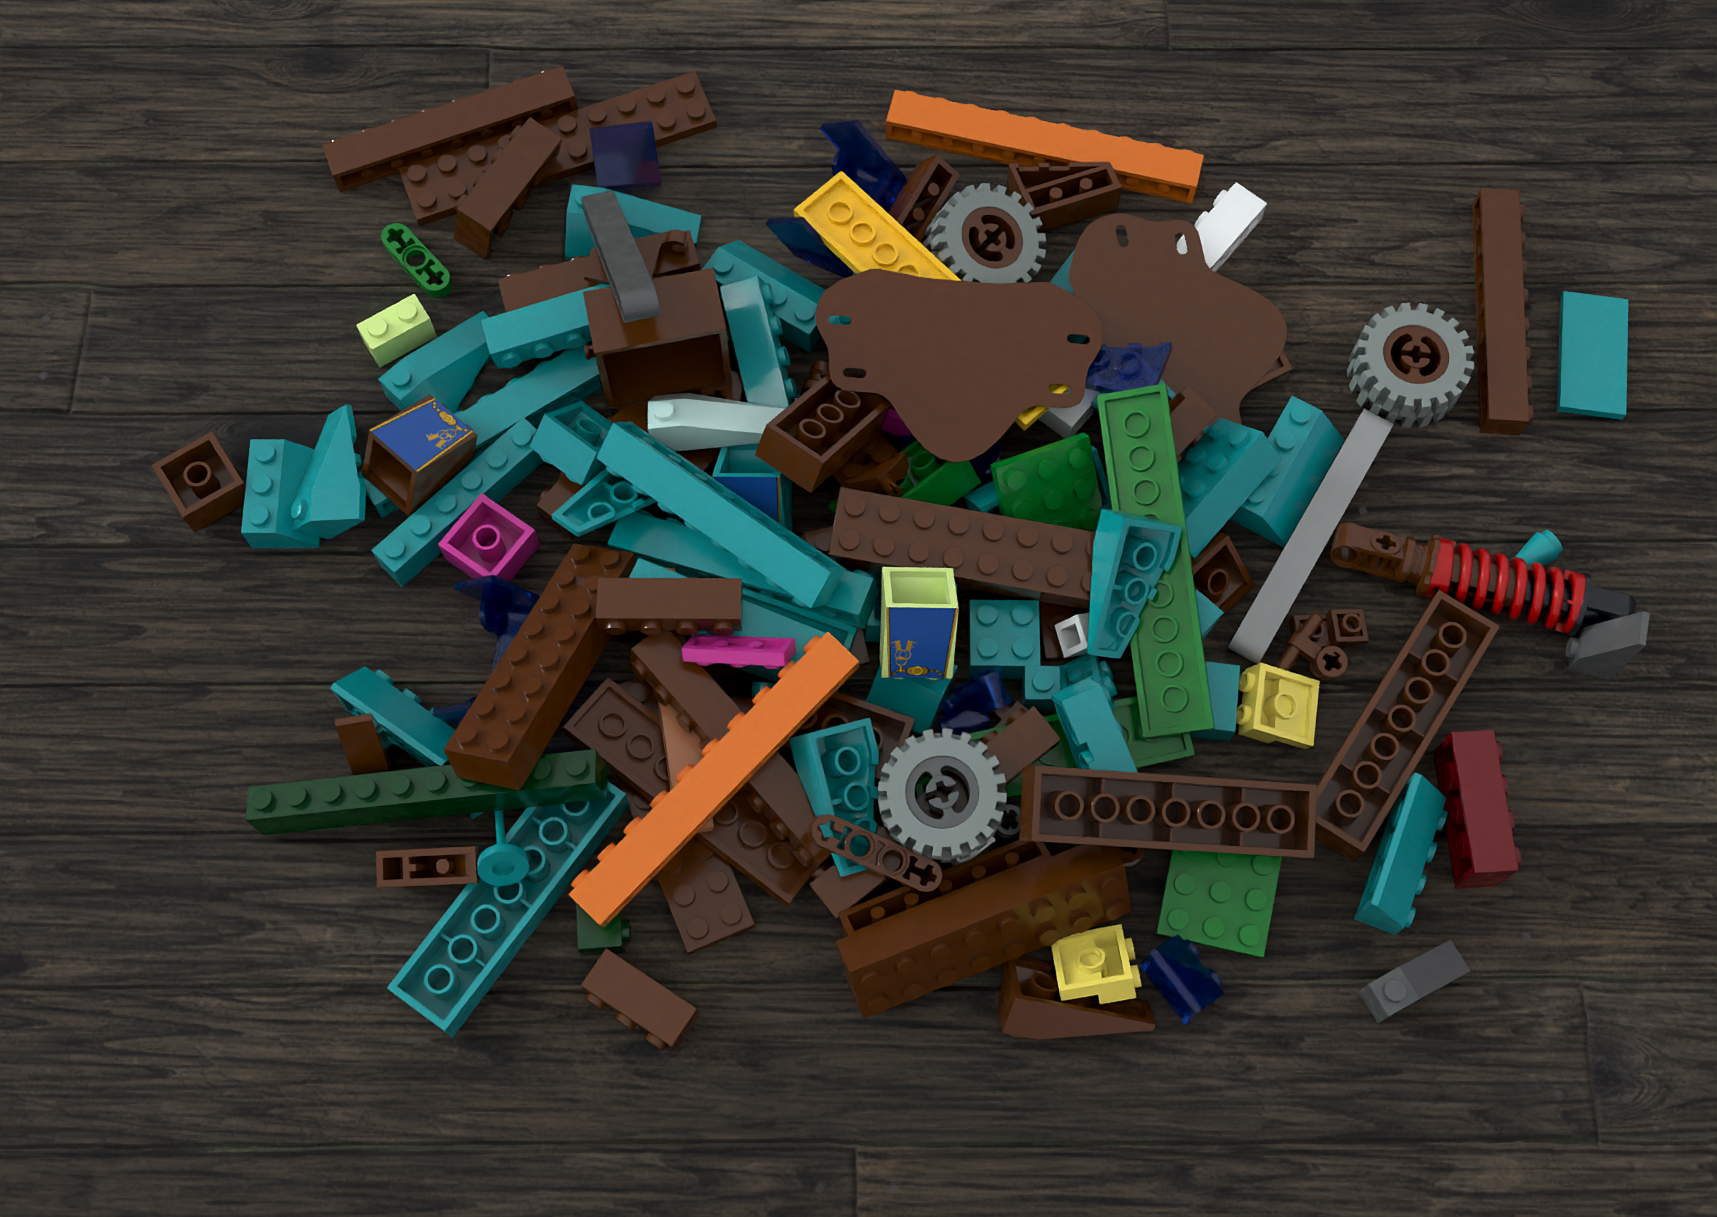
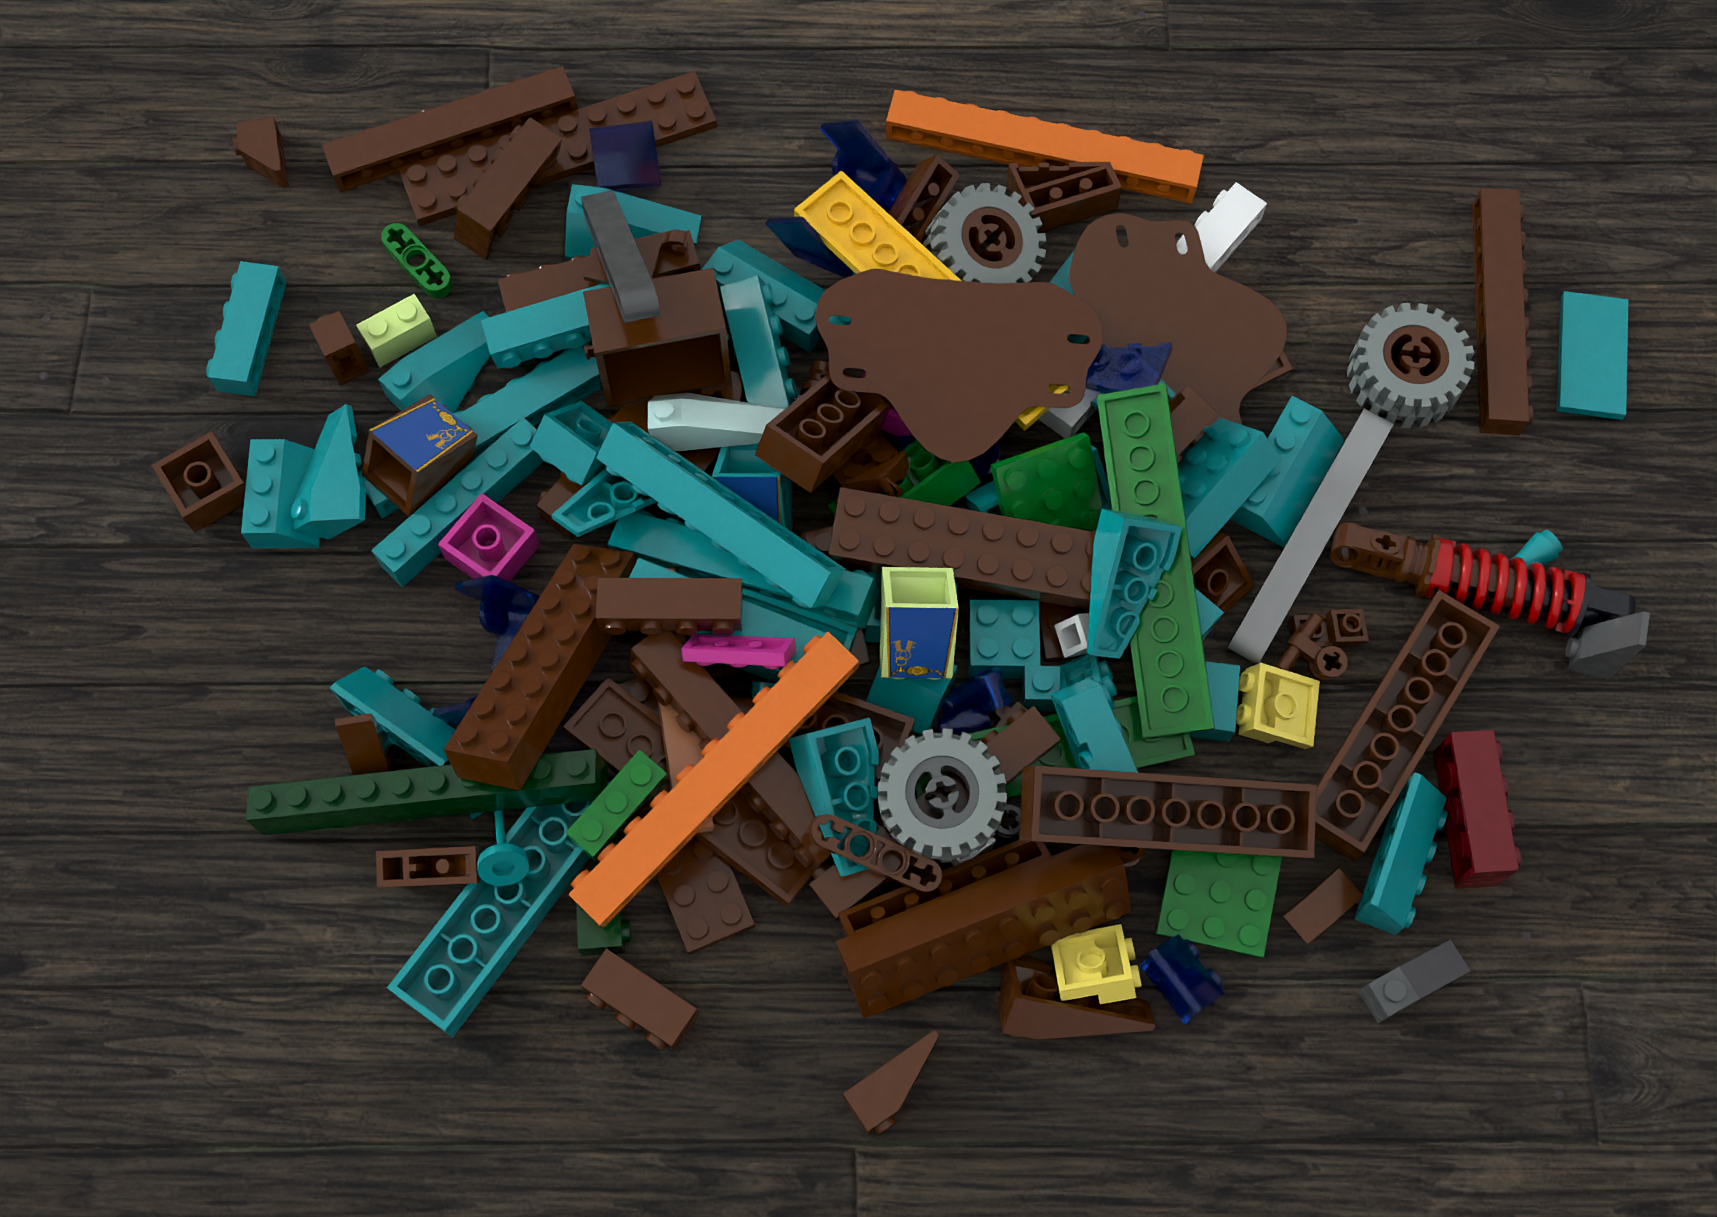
none -> teal brick [206,261,287,397]
none -> reddish brown slope [232,116,289,188]
none -> reddish brown brick [309,311,369,386]
none -> green arch [566,750,668,862]
none -> reddish brown slope [843,1030,939,1136]
none -> reddish brown slope [1283,867,1363,944]

